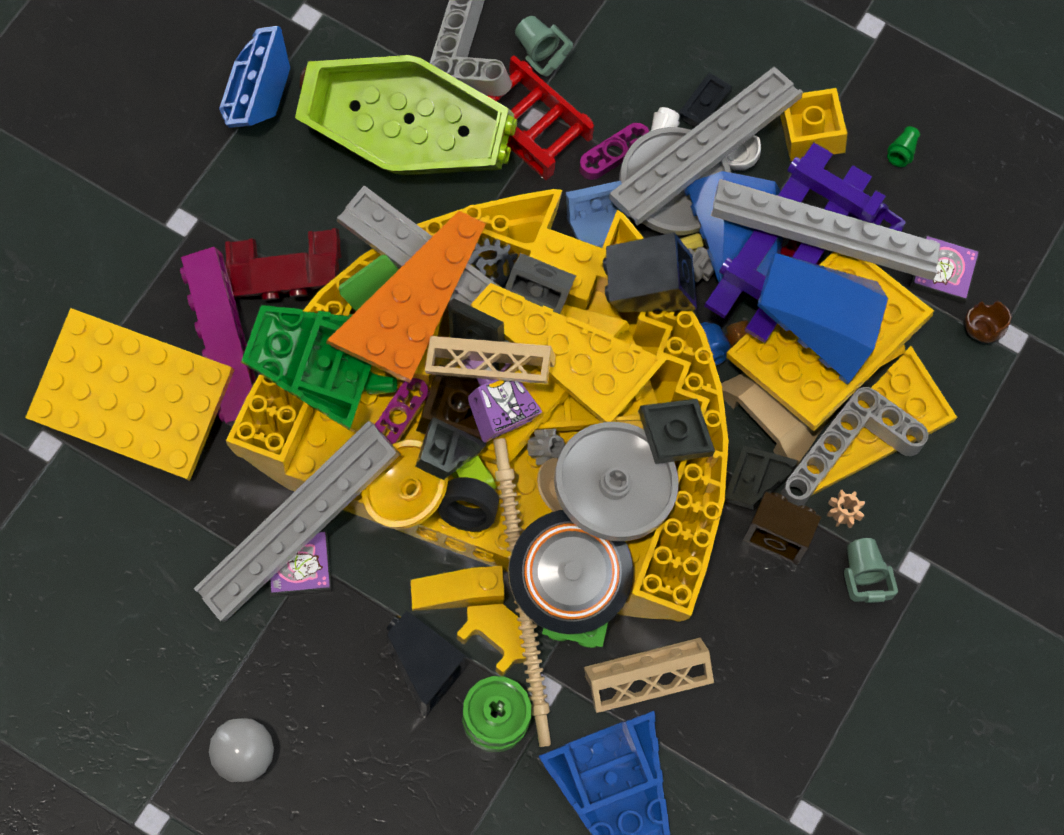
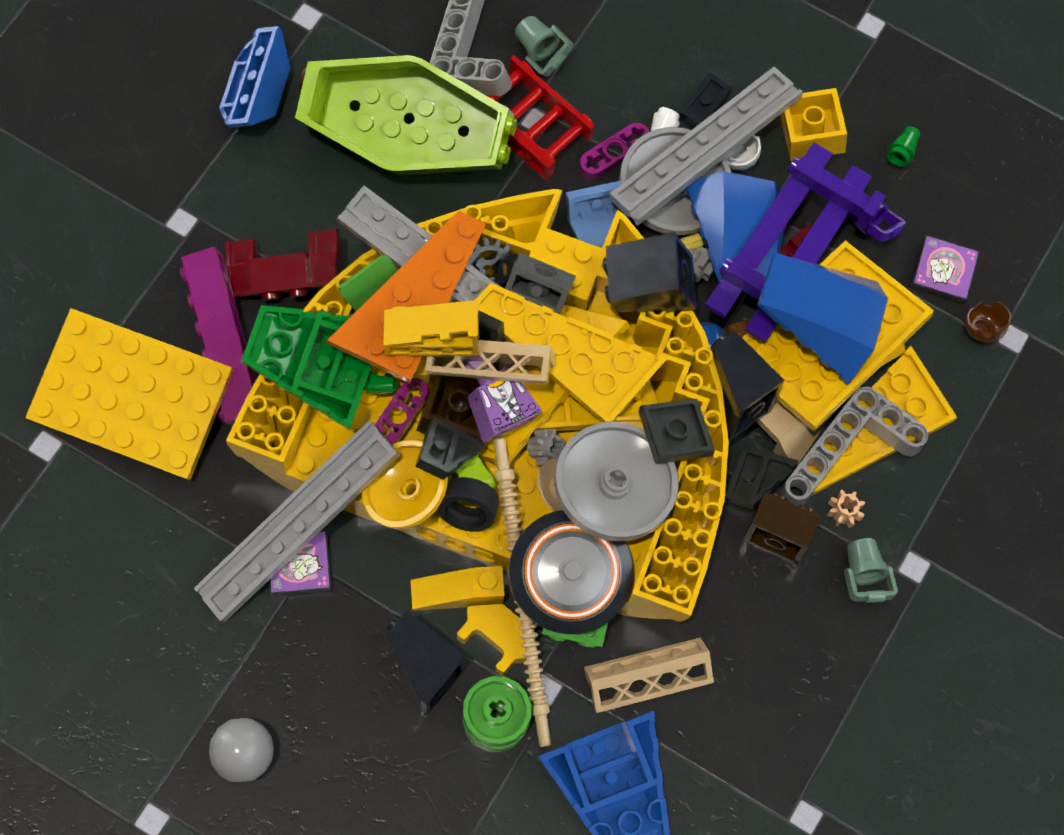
light grey plate [711,179,940,280] -> none
none -> yellow wedge [383,300,479,356]
none -> black slope [711,331,784,441]

